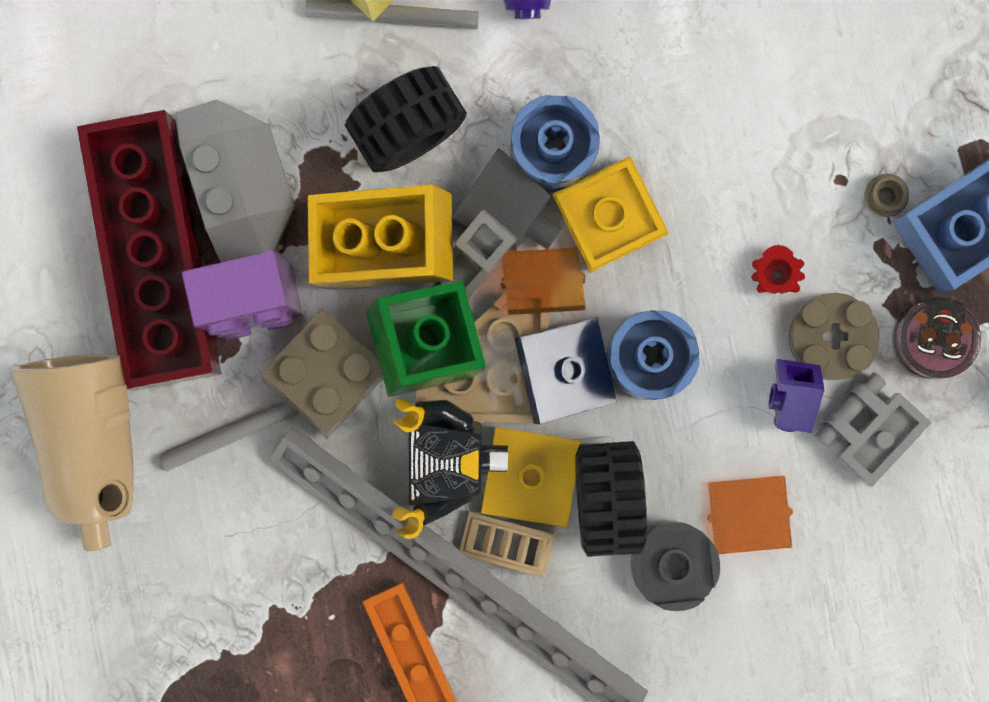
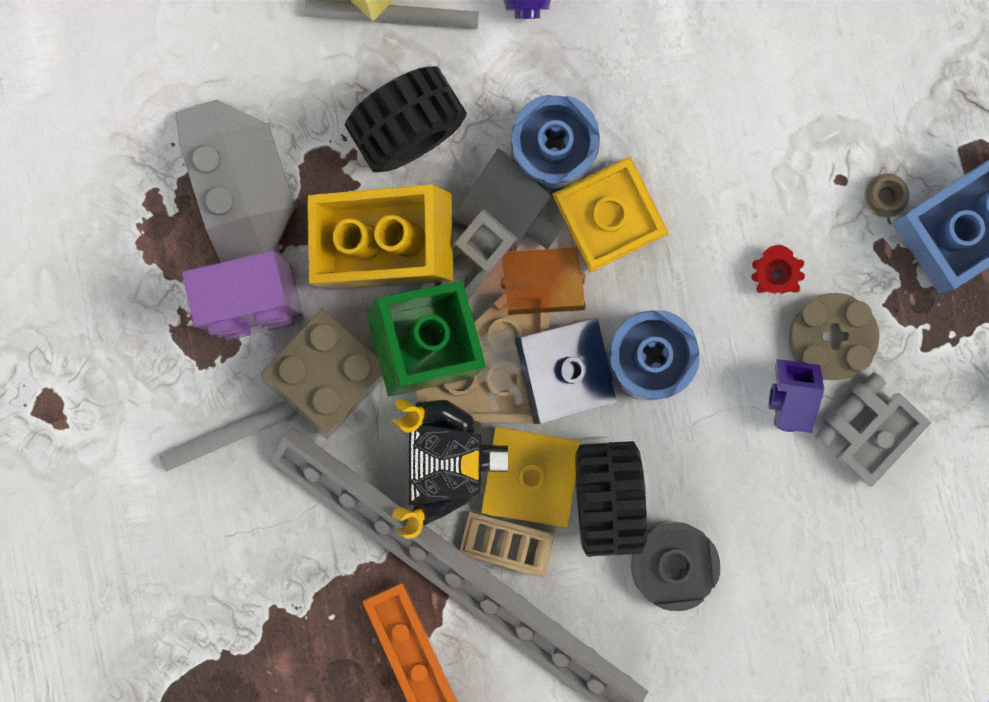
tan torso [9,354,134,551] -> none
dark red brick [77,110,222,391] -> none
clear orange piece [707,475,793,554] -> none
clear smoke head [892,297,981,380] -> none

